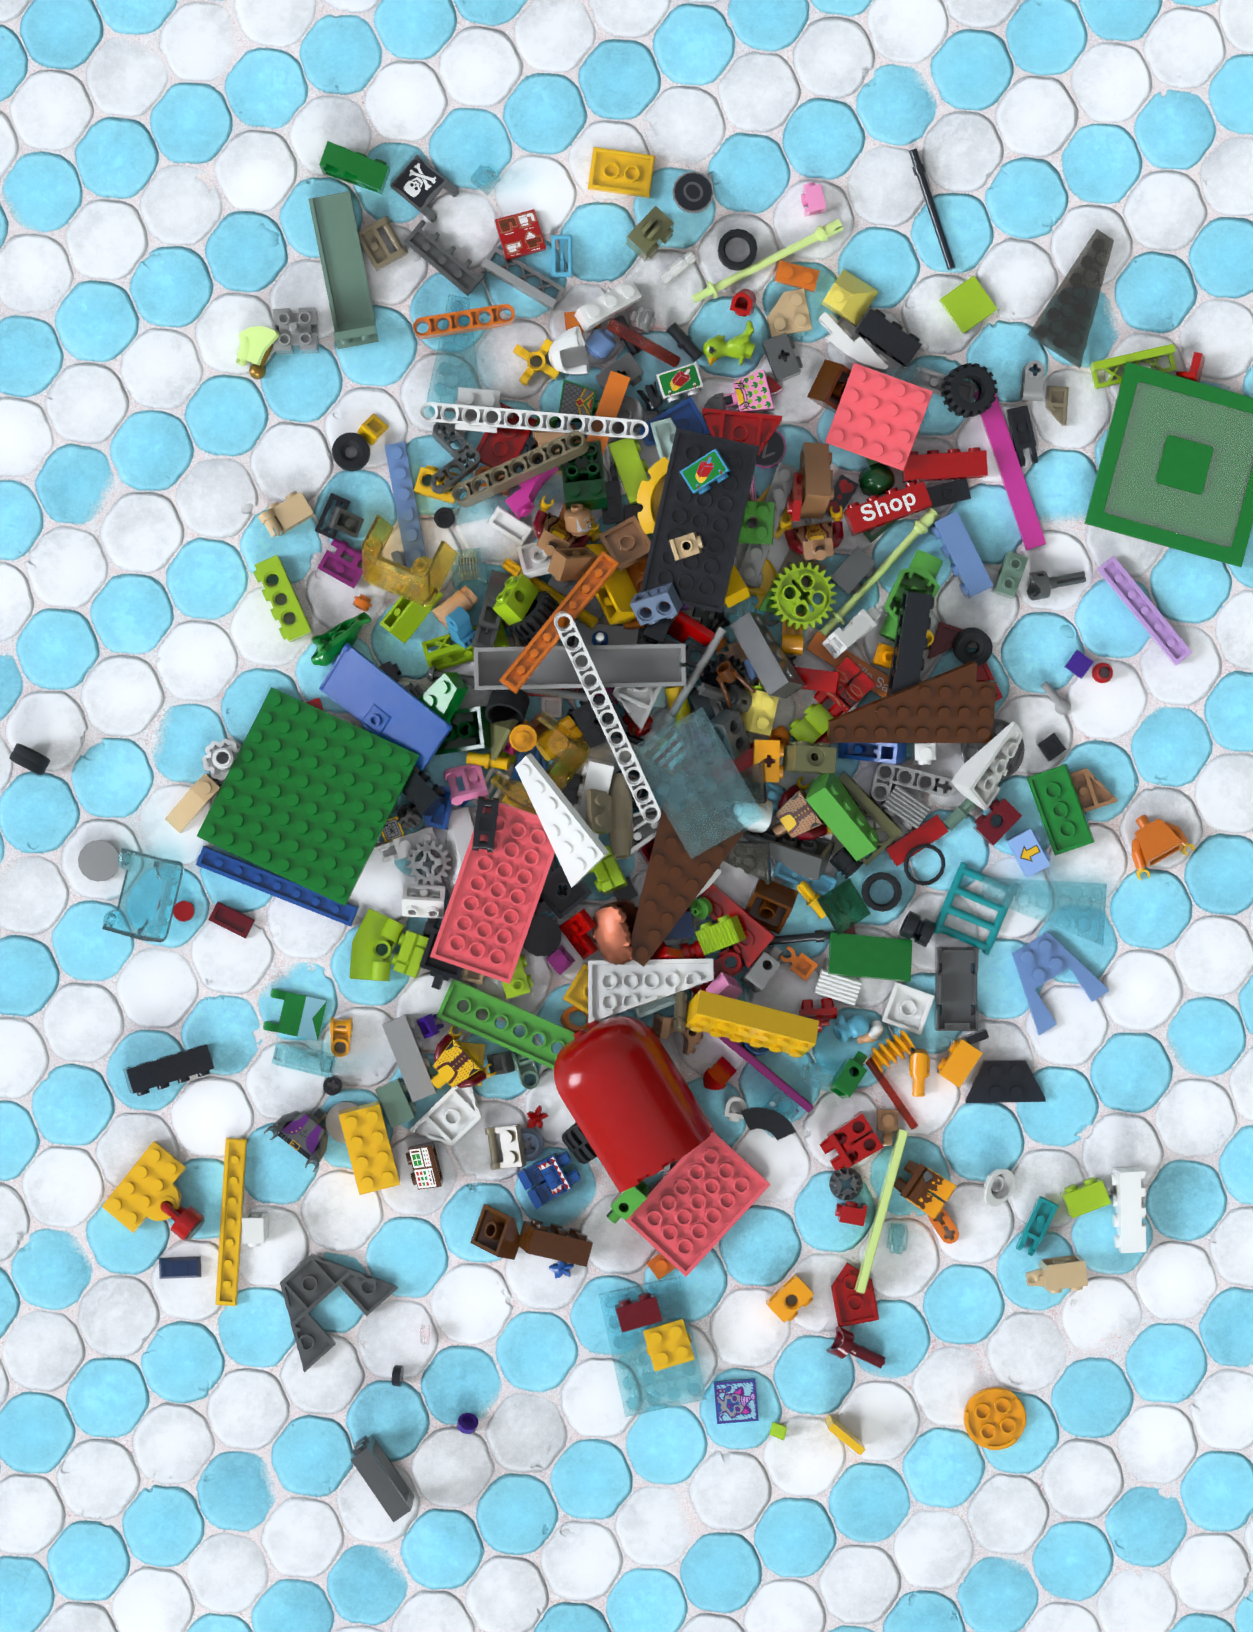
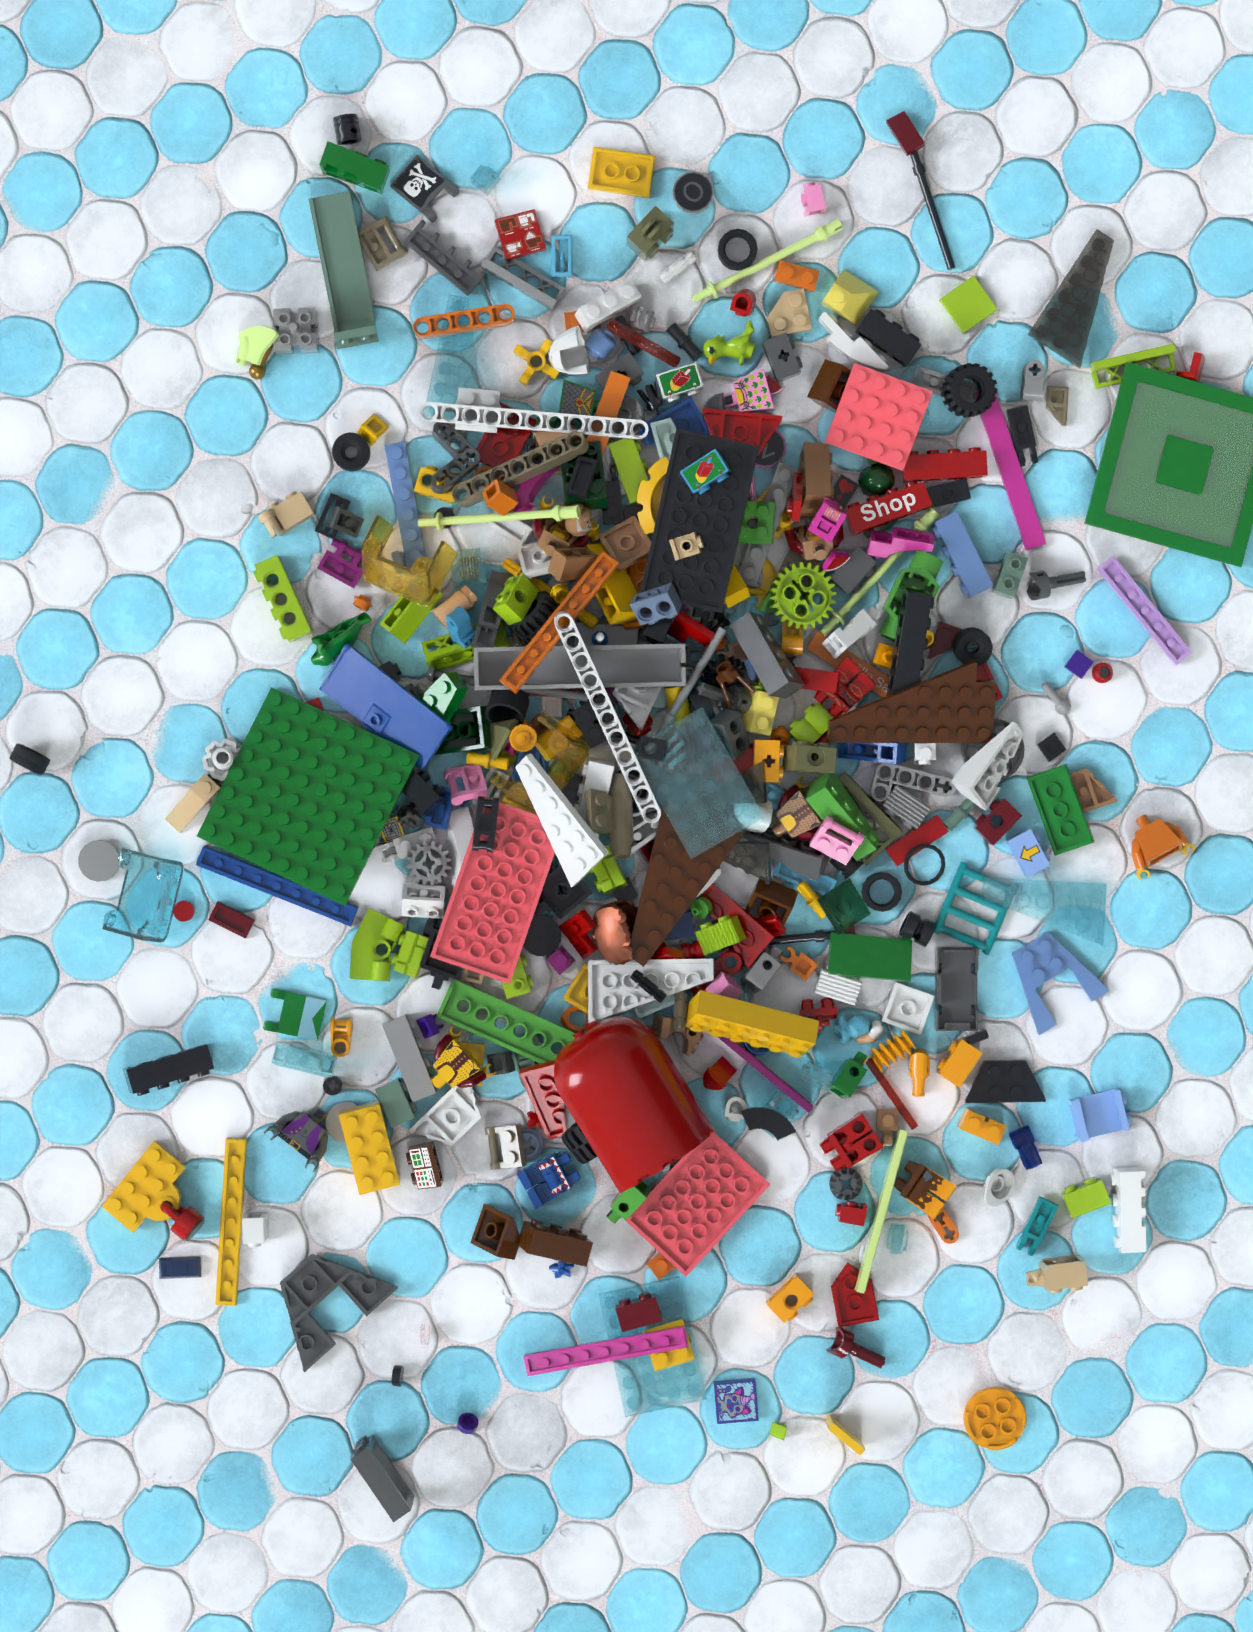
none -> black piece [333,114,362,145]
none -> yellowish green bar [418,505,581,531]
none -> orange brick [482,478,518,516]
none -> wing [519,1060,568,1140]
none -> dark pink tile [523,1326,689,1376]
none -> yellow plate [550,584,569,604]
none -> black tile [566,455,599,500]
none -> black axle [630,970,667,1003]
none -> black brick [635,736,668,762]
none -> red tile [758,914,786,936]
none -> dark pink piece [808,496,848,543]
none -> bright pink plate [809,816,865,865]
none -> tile [822,551,851,571]
none -> dark pink slope [867,526,934,558]
none -> dark red tile [886,111,925,156]
none -> light orange piece [957,1107,1007,1145]
none -> clear blue piece [1008,1125,1042,1170]
none -> light blue panel [1068,1088,1131,1142]

